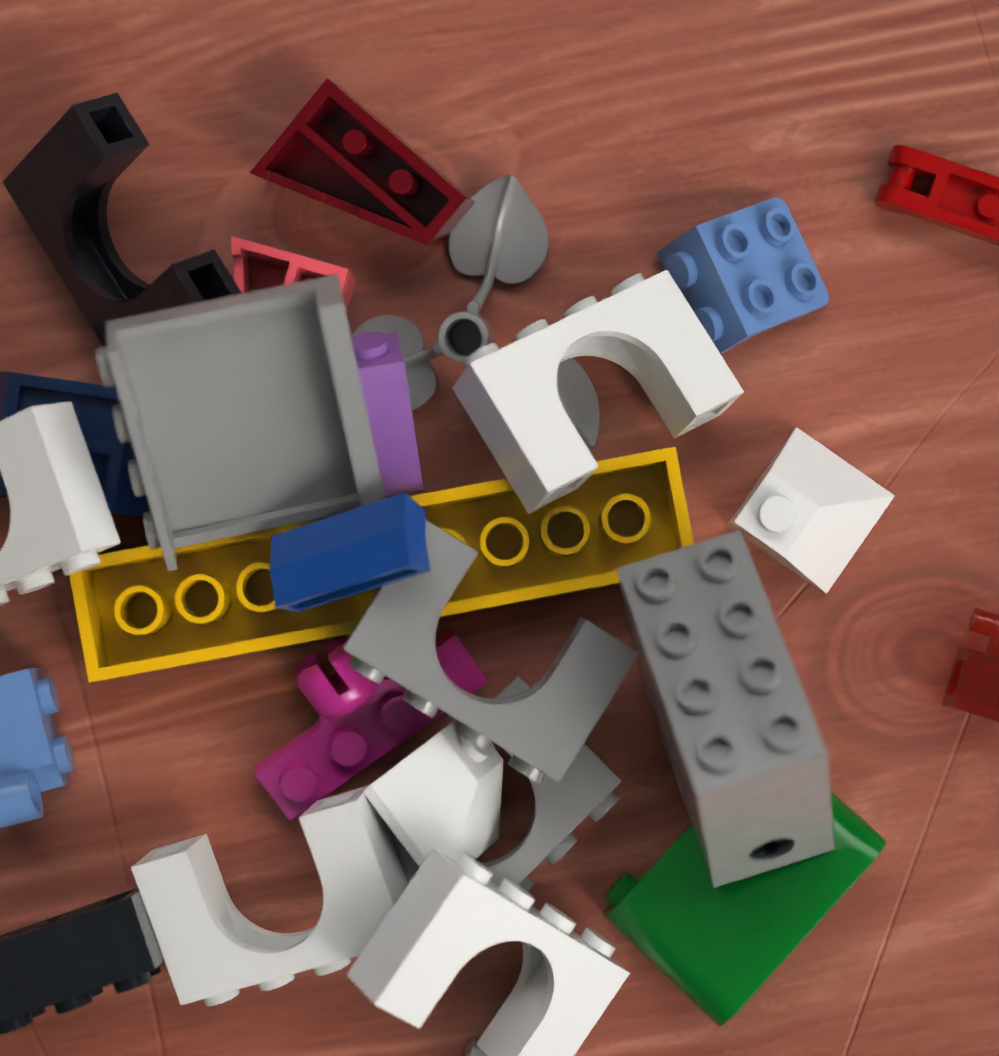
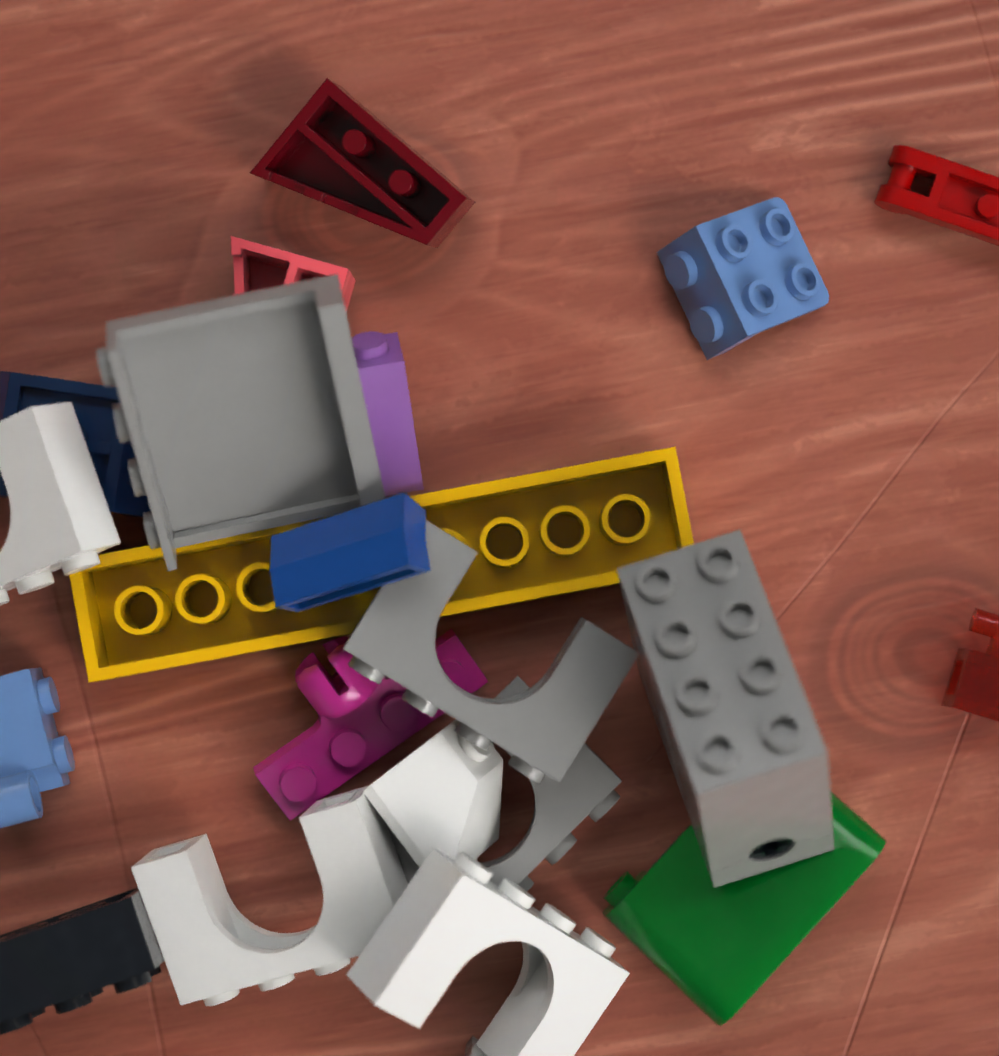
black arch [2,92,242,347] -> none
light grey plant [351,175,600,449] -> none
white arch [452,270,744,514] -> none
white slope [727,427,895,594] -> none

